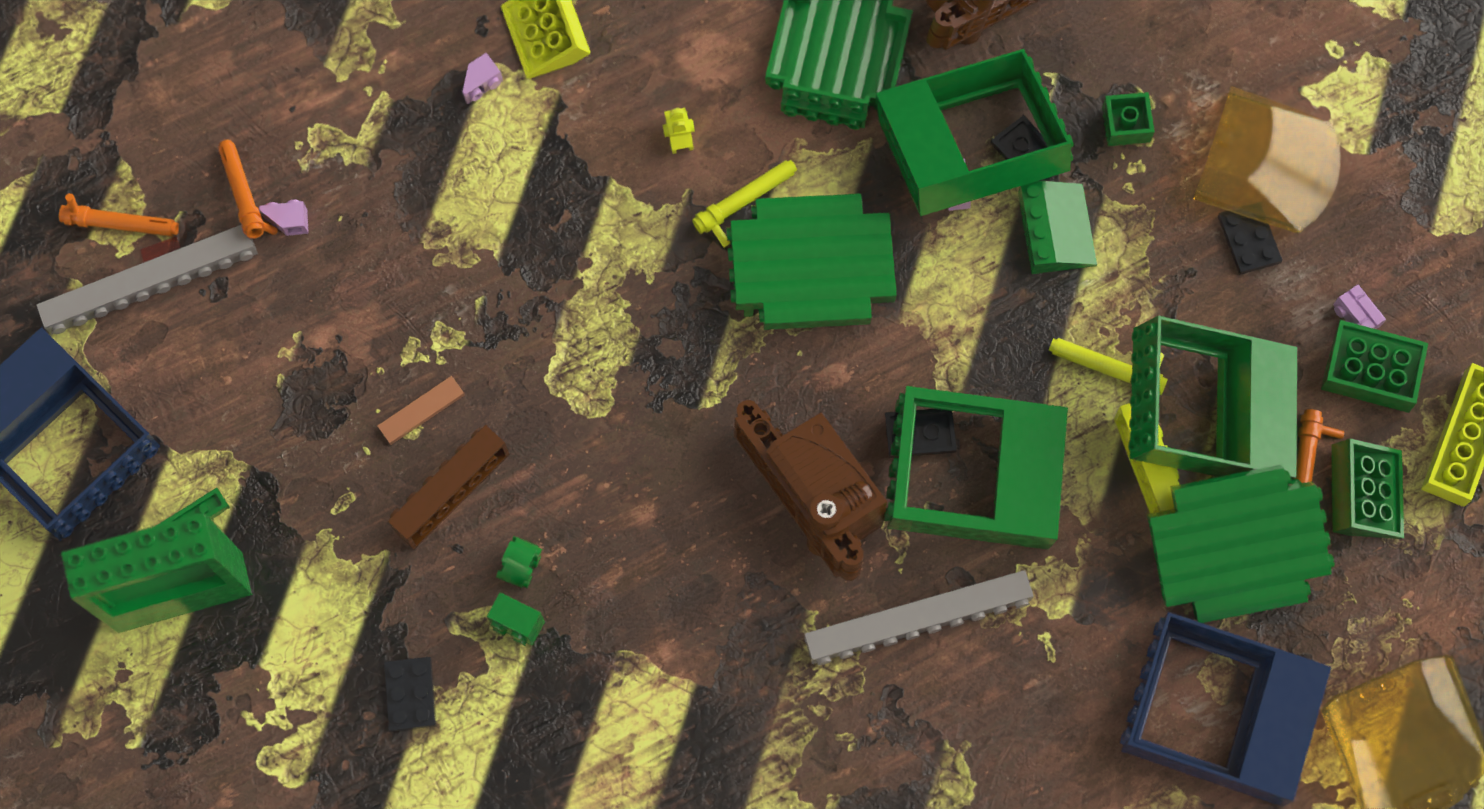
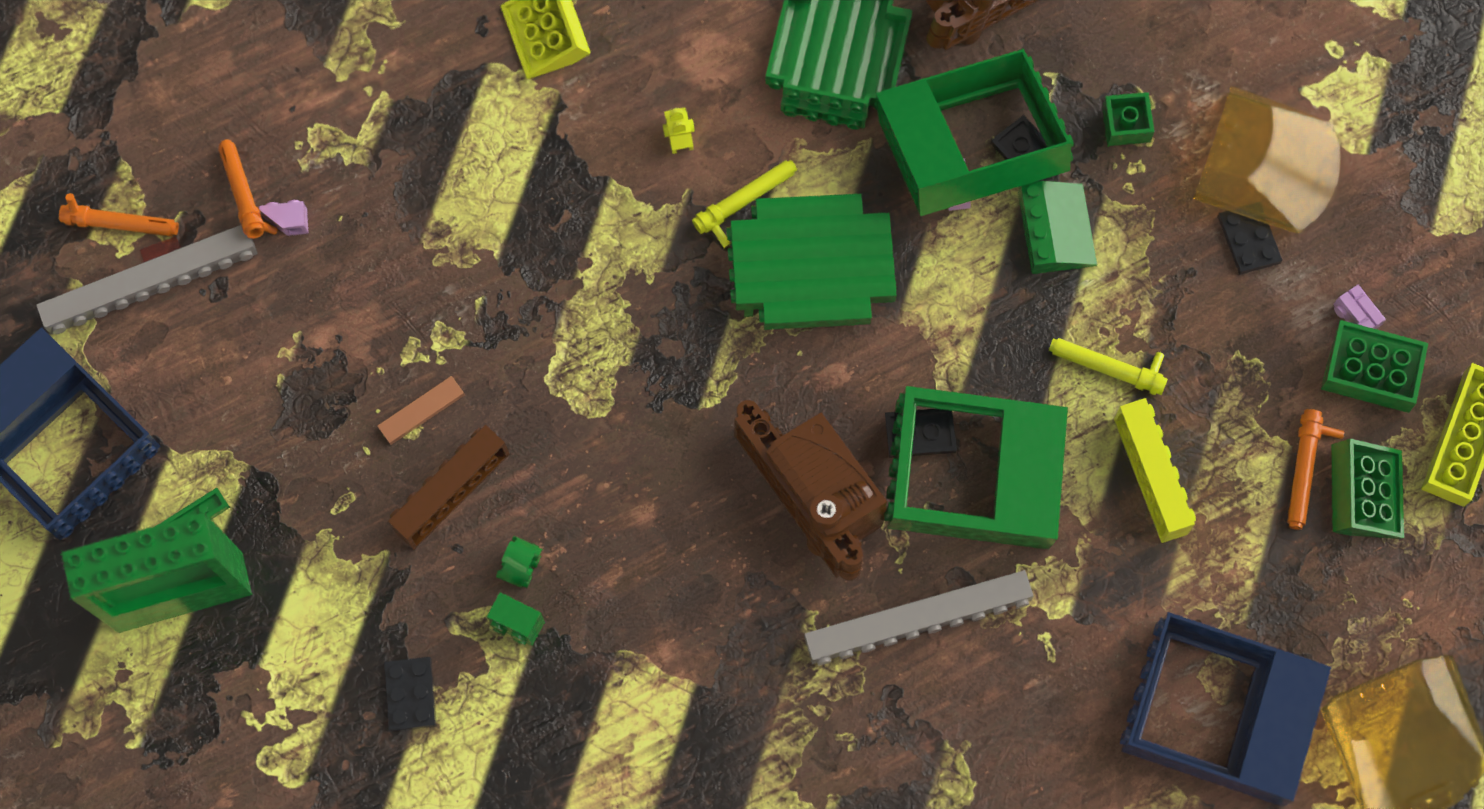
lavender slope [463,53,503,104] -> none
green panel [1128,316,1297,479] -> none
green panel [1147,465,1334,623] -> none

